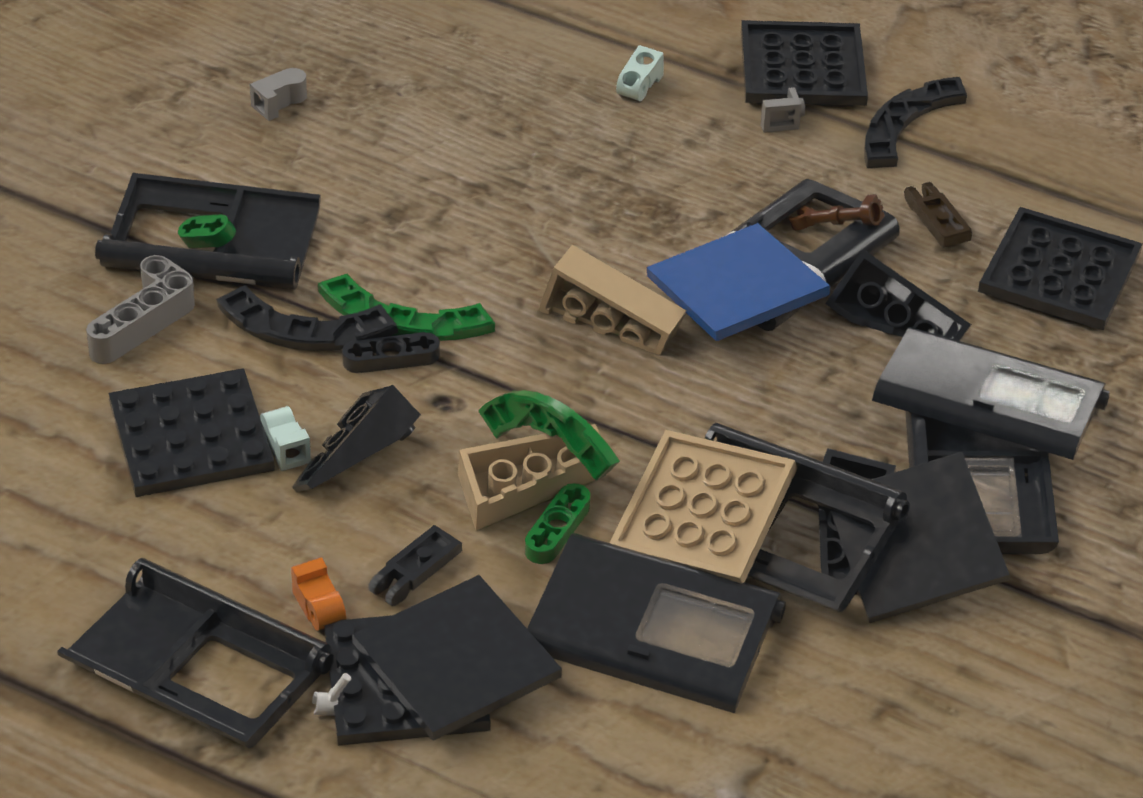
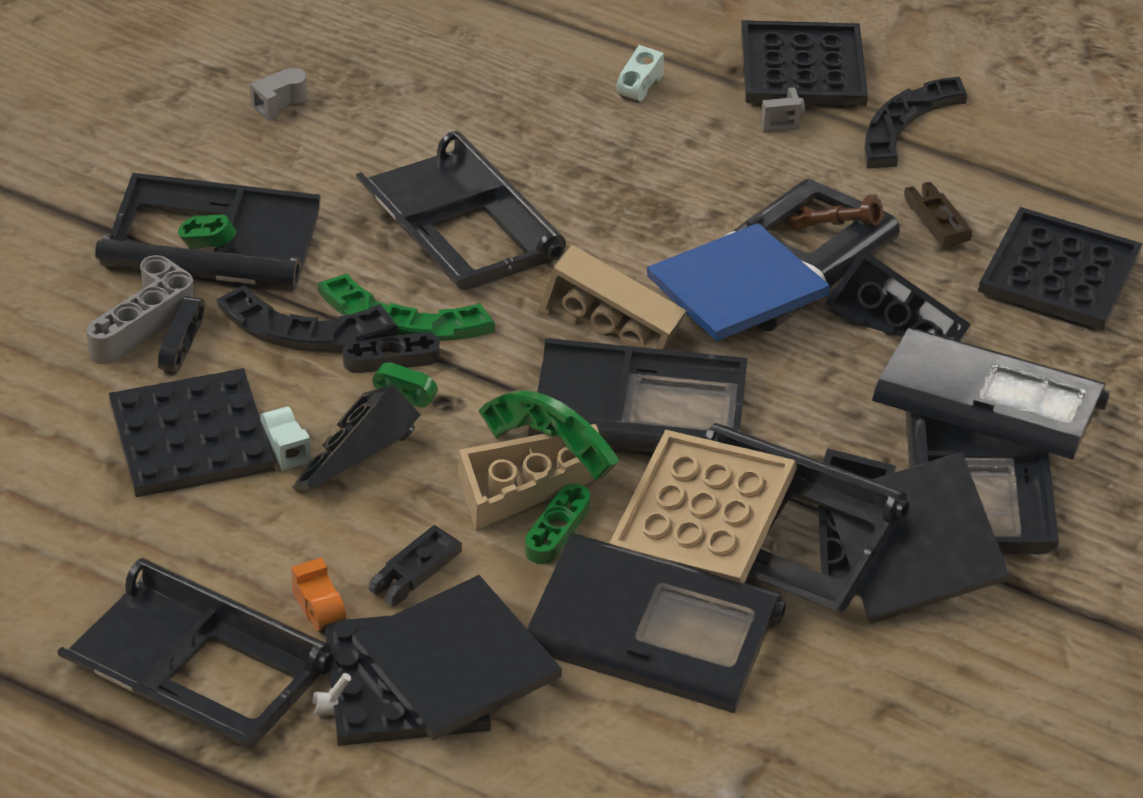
none -> black beam [158,296,205,373]
none -> black piece [356,131,566,290]
none -> green beam [372,363,438,407]
none -> black piece [529,338,747,454]

